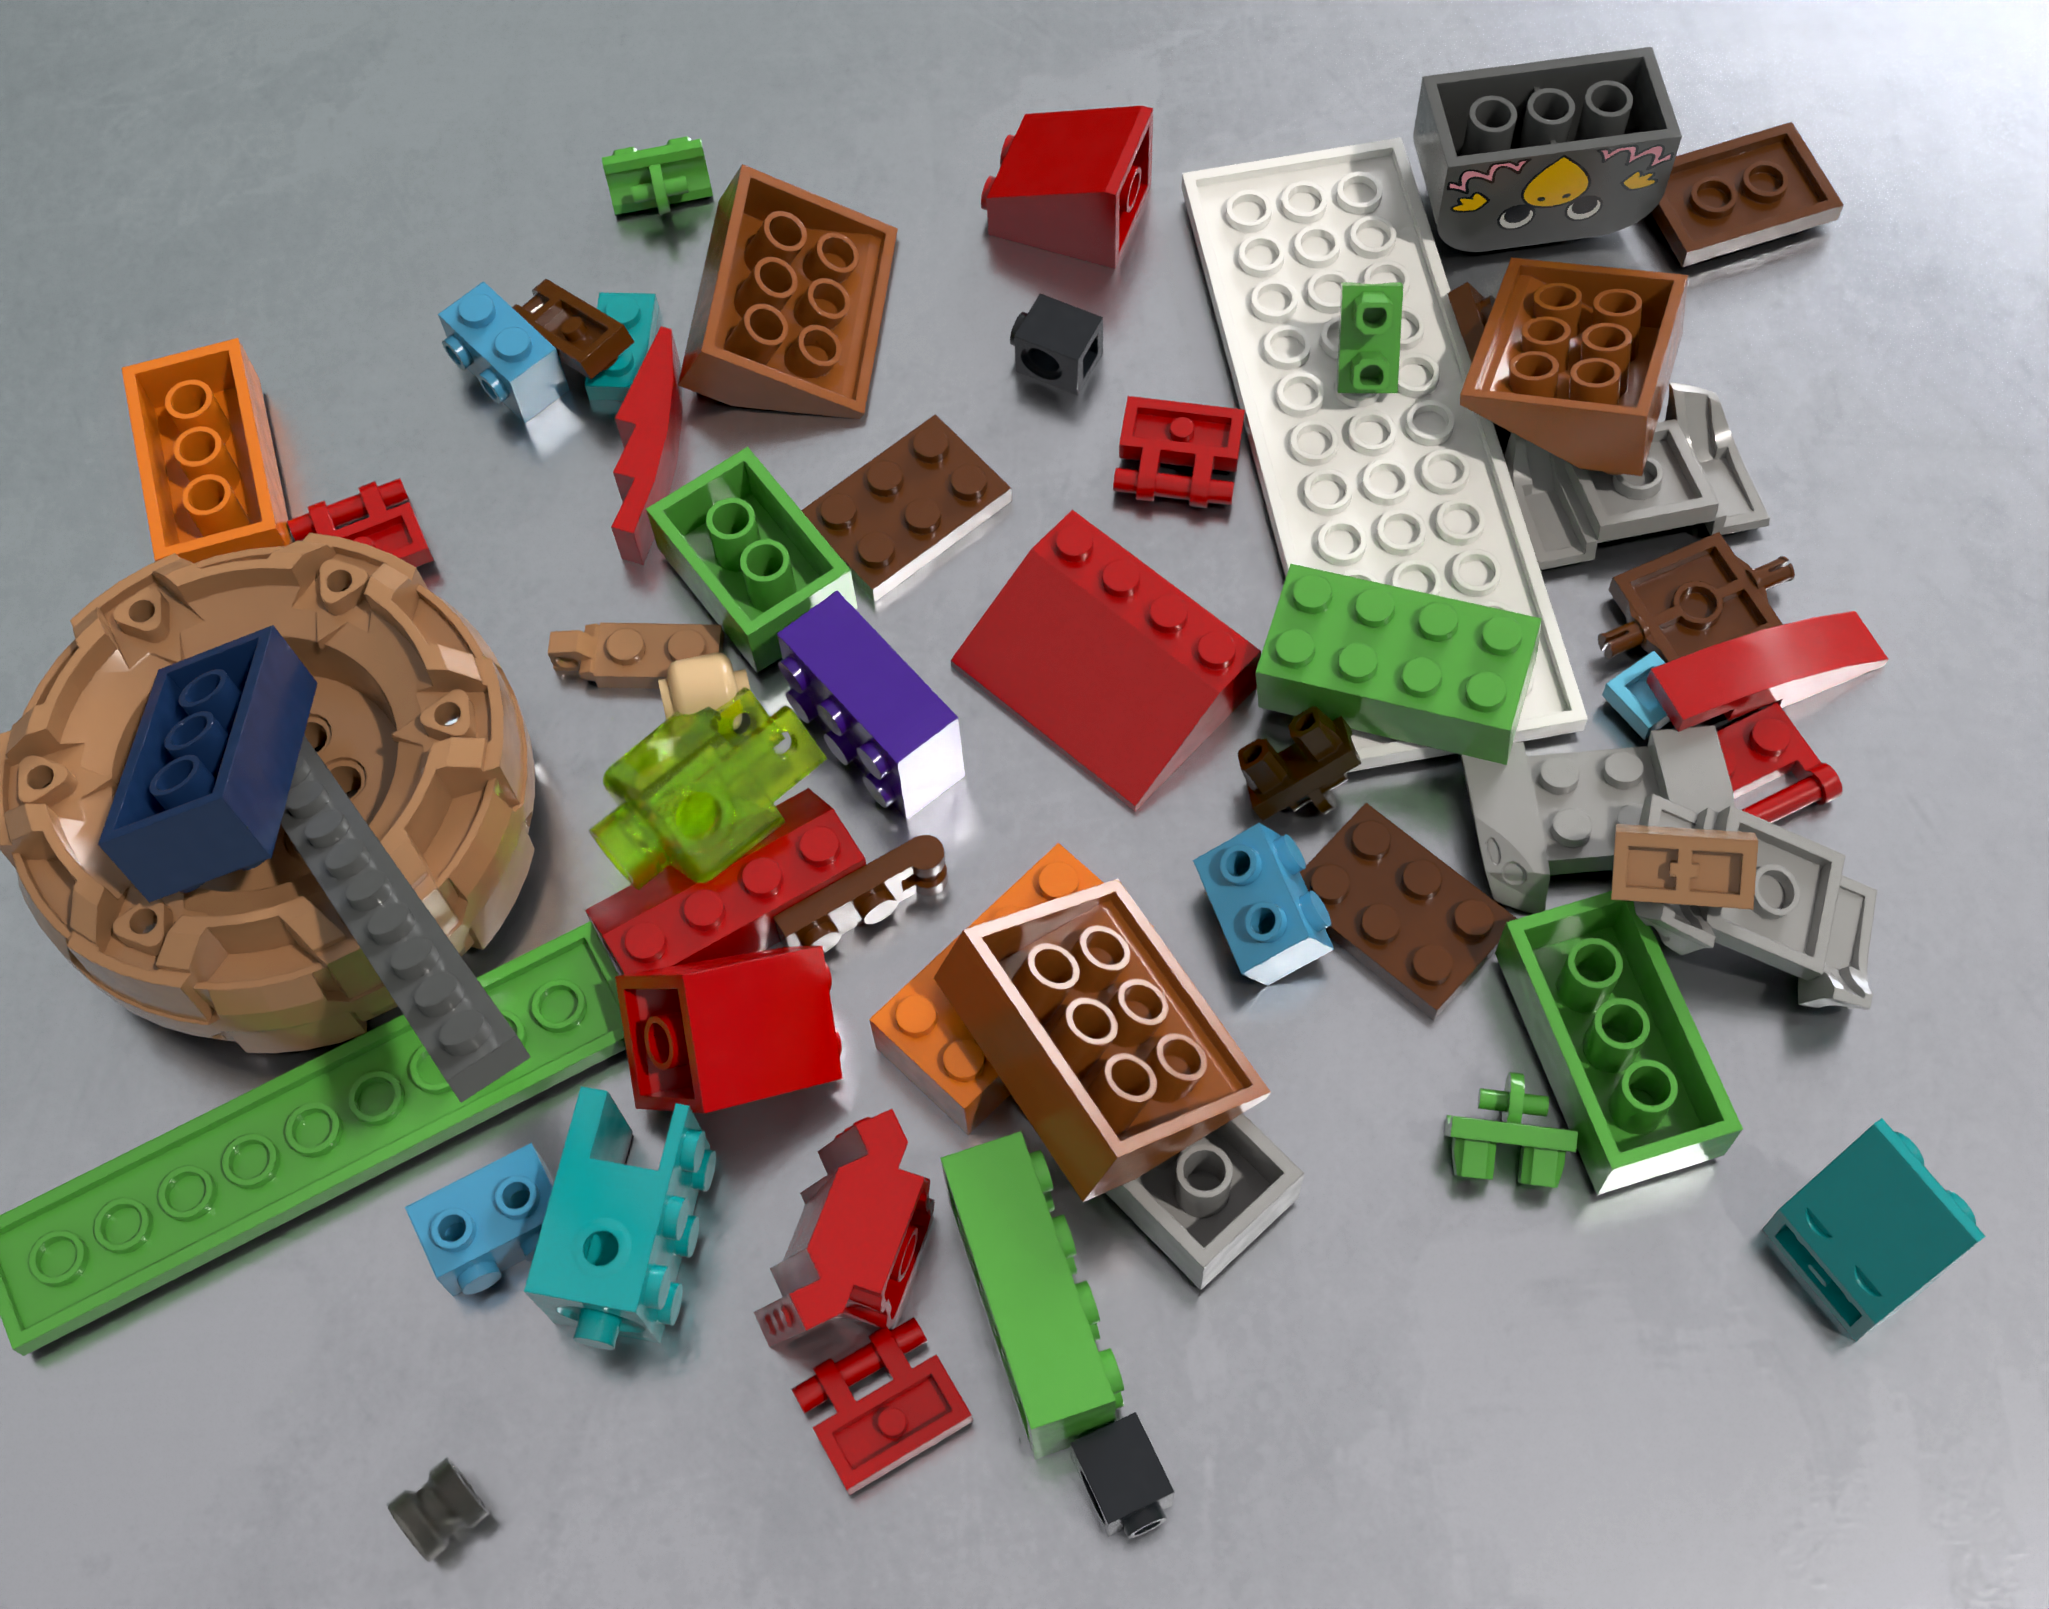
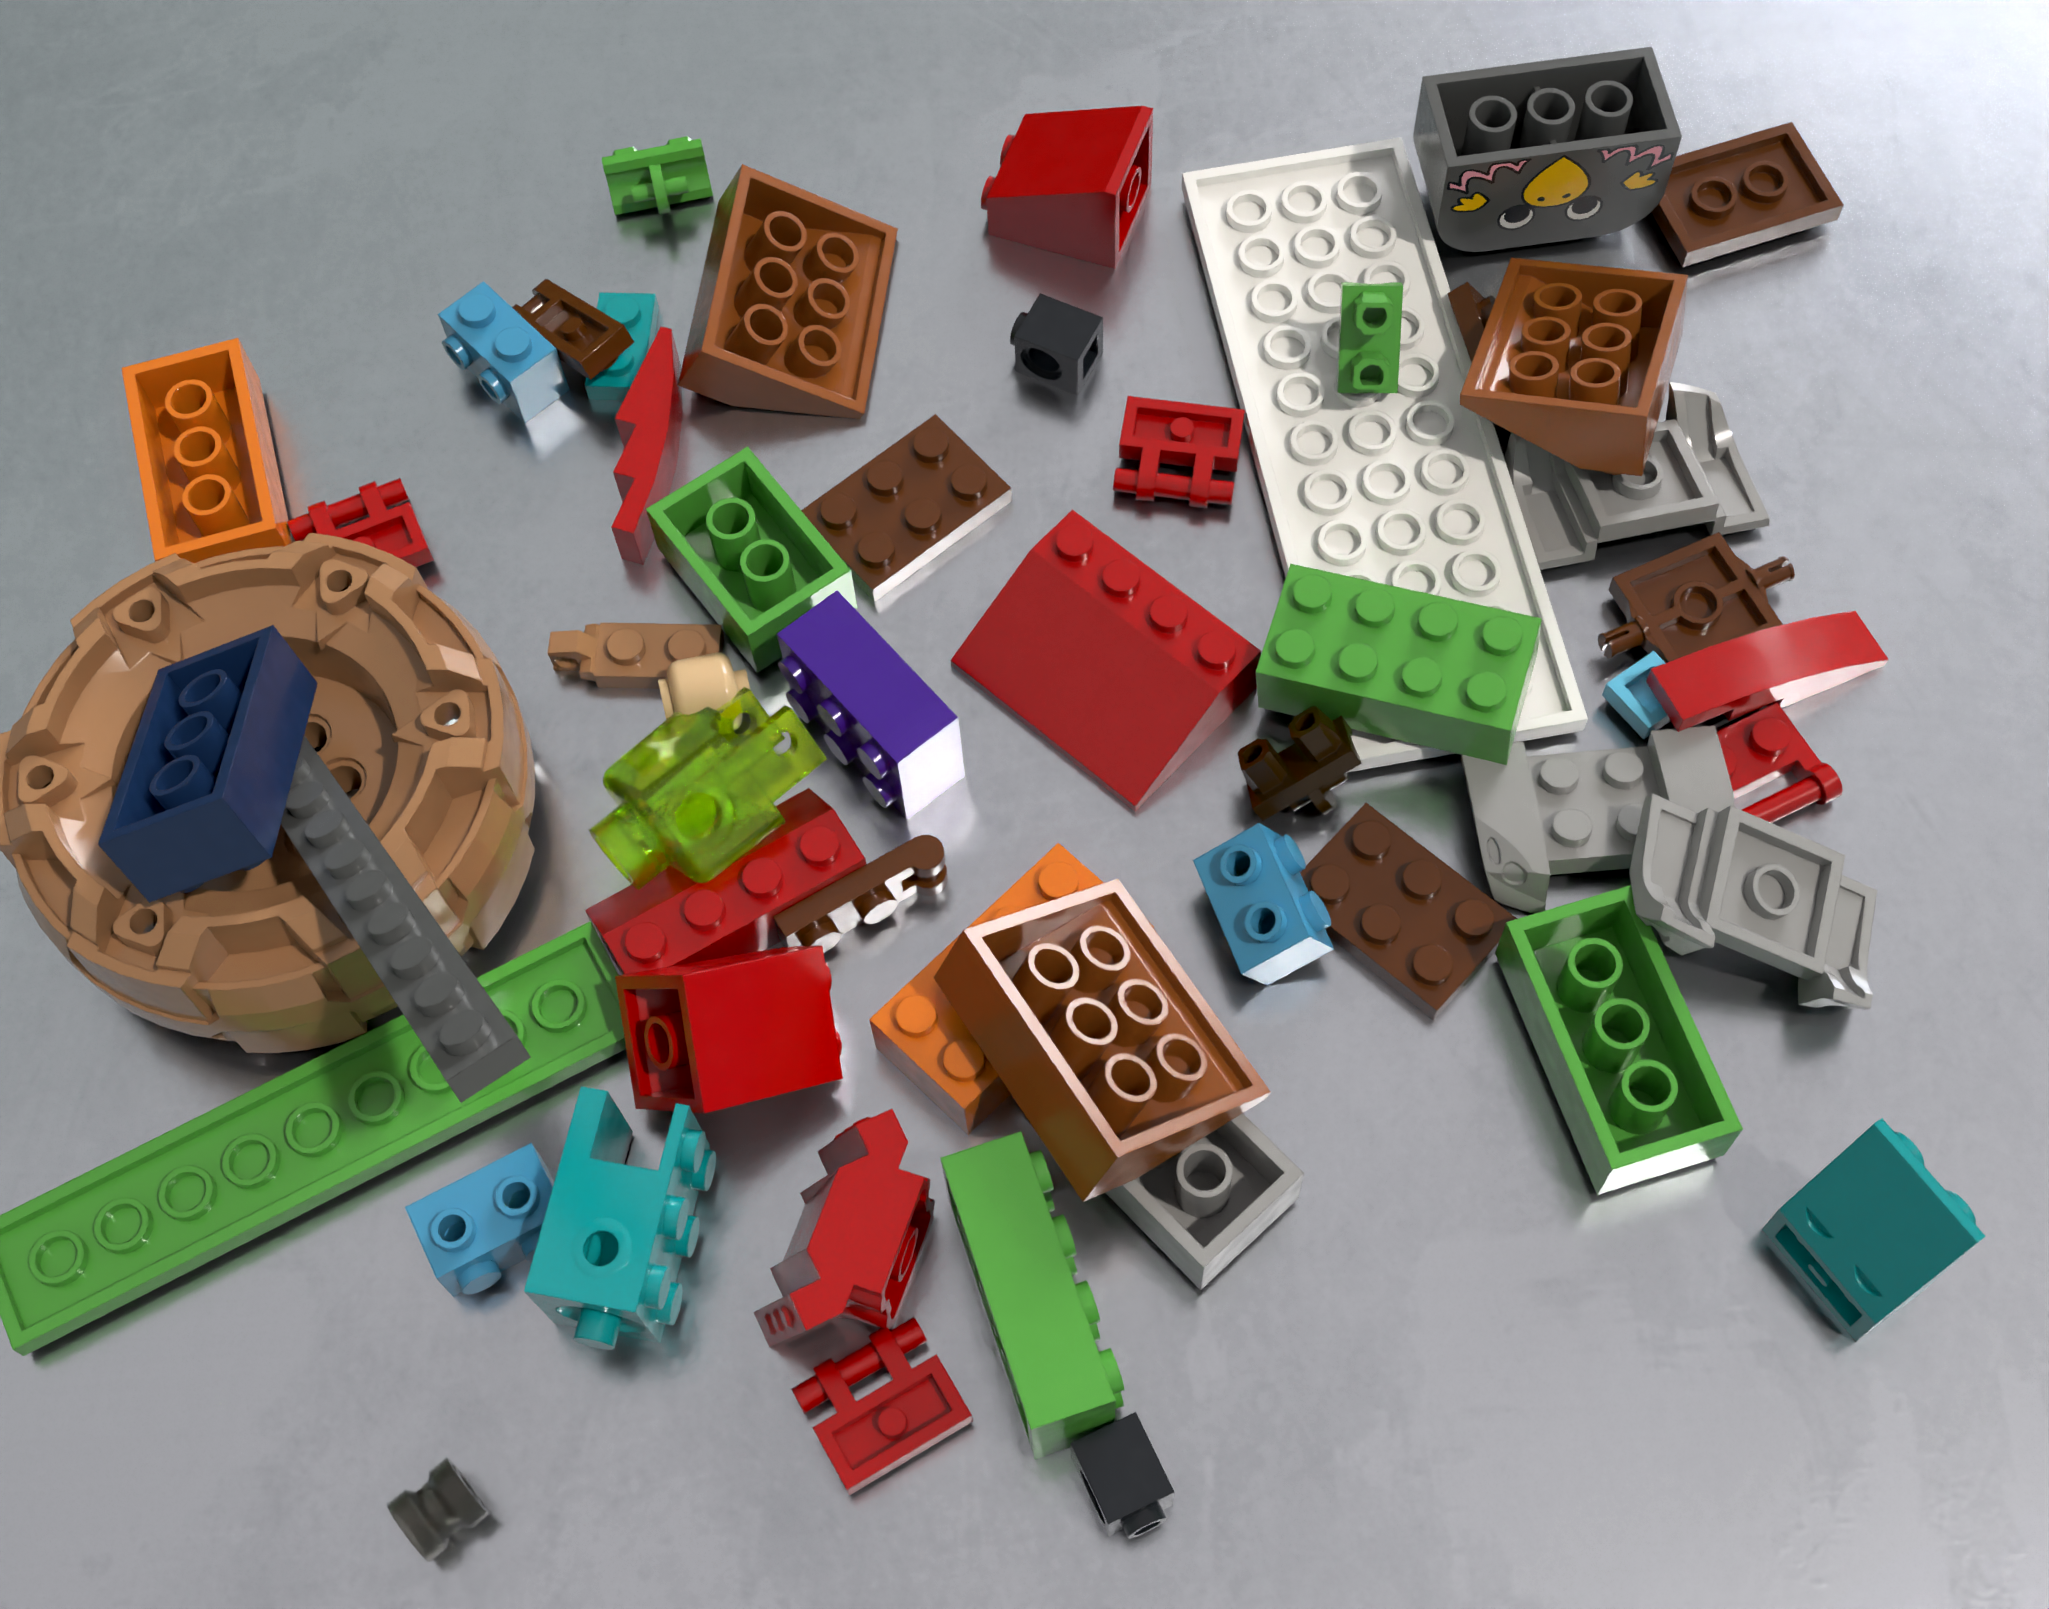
bright green hips [1444,1072,1578,1188] -> none
medium nougat hinge [1611,824,1758,910] -> none

